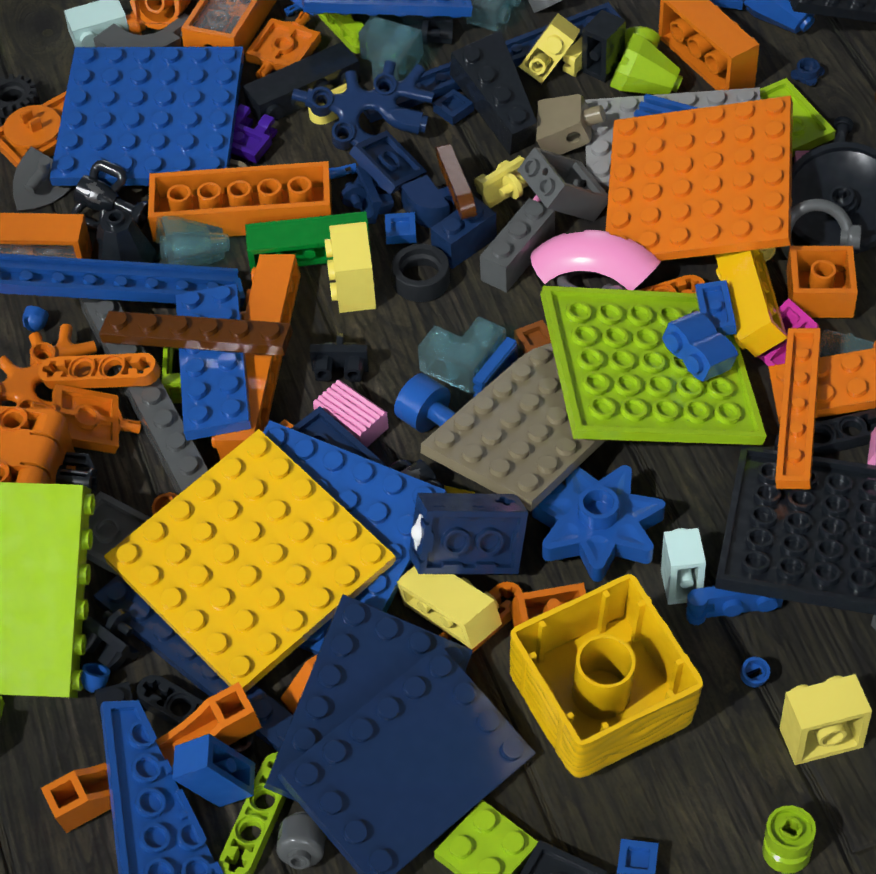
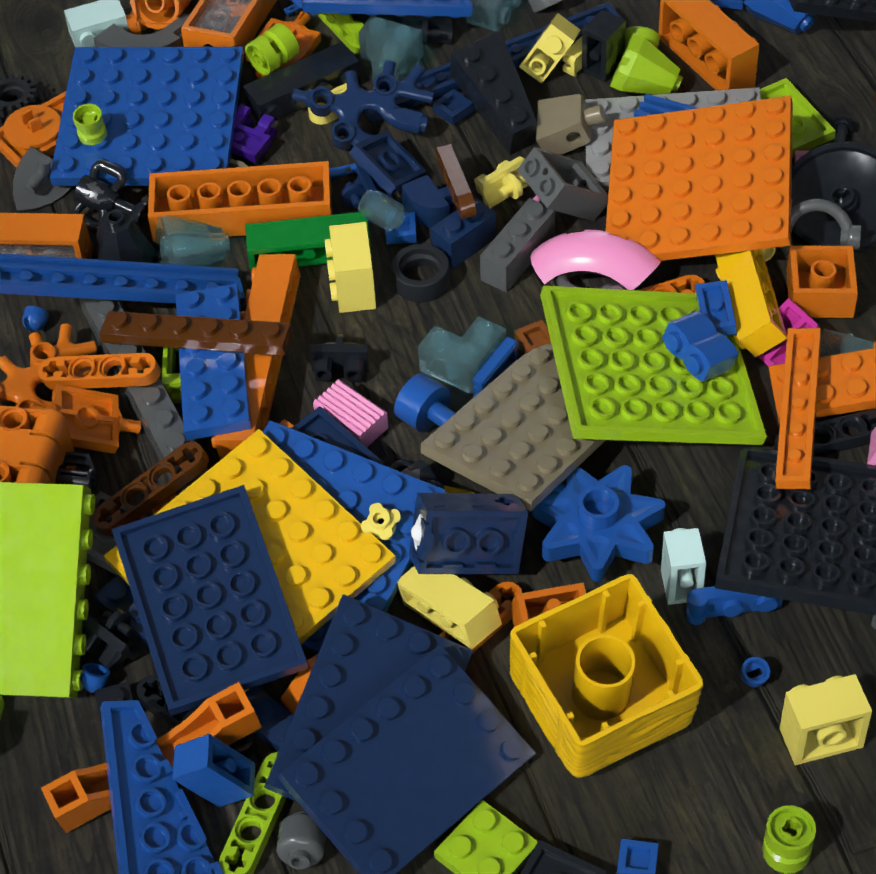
dark blue plate [790,58,825,86] -> none
none -> lime wheel [73,104,107,146]
none -> reddish brown beam [92,442,209,536]
none -> dark blue plate [112,485,308,716]
none -> lime wheel [245,23,299,76]
none -> clear light blue brick [358,190,405,231]
none -> light yellow plate [361,503,401,540]

